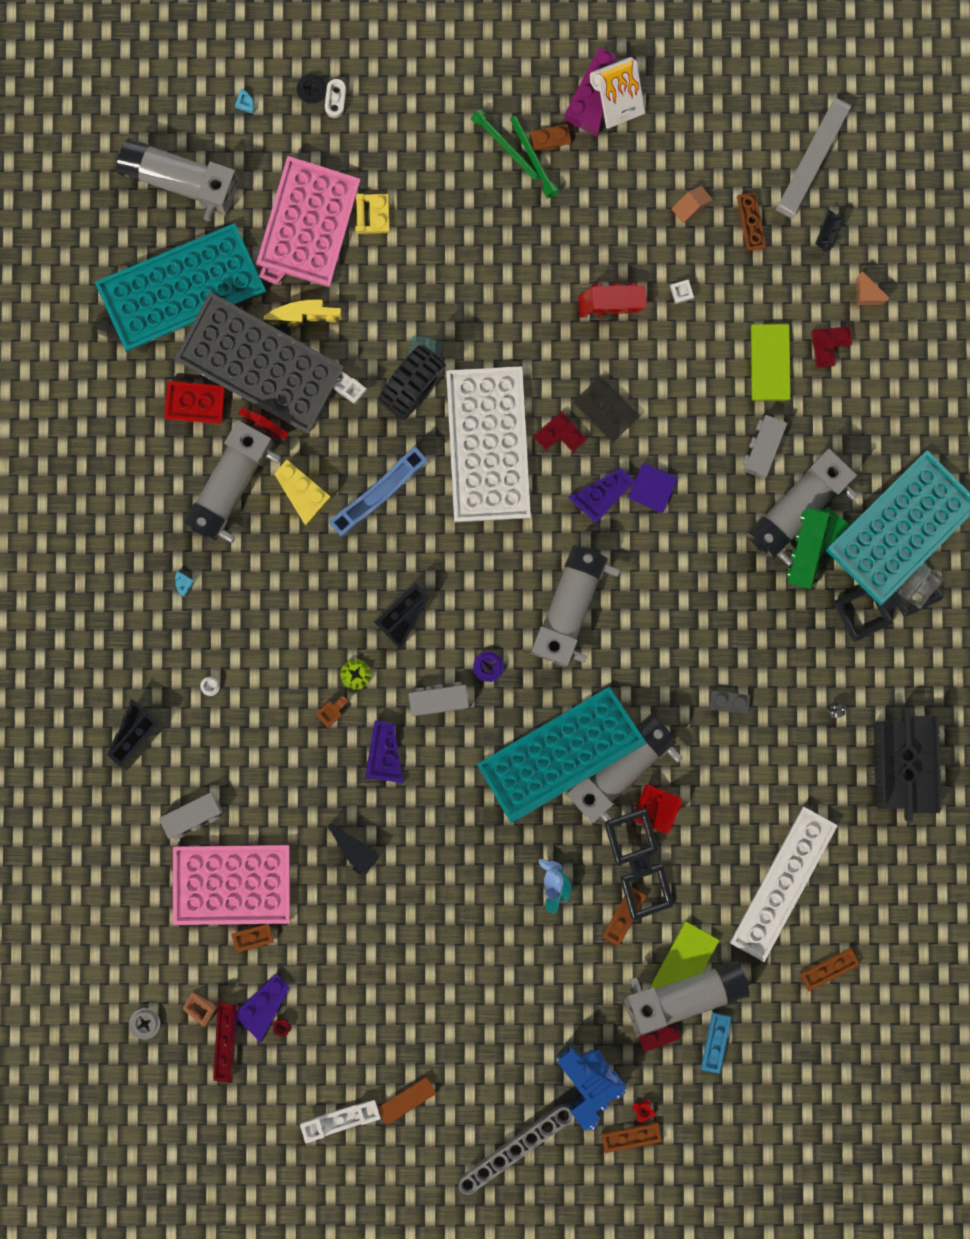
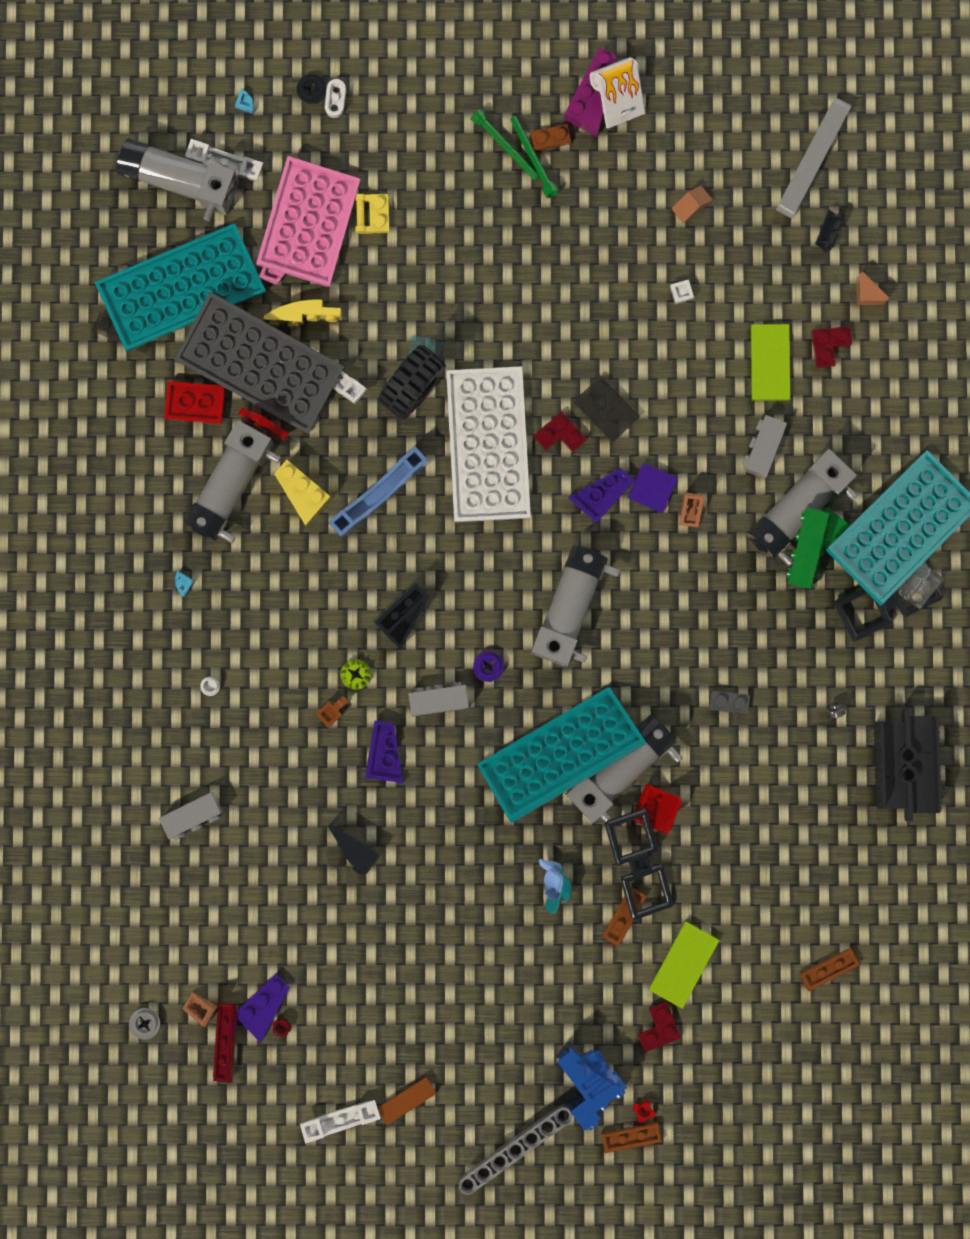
black wedge [107,699,165,770] -> none
bright pink plate [173,845,290,925] -> none
dark orange plate [231,924,274,953] -> none
red wedge [578,283,647,318] -> none
light grey piece [624,961,750,1037] -> none
dark azure tile [700,1011,732,1074] -> none
white plate [729,807,838,962] -> none
dark orange tile [736,192,766,252] -> none
none -> white slope [185,139,263,181]
none -> nougat slope [680,493,704,527]

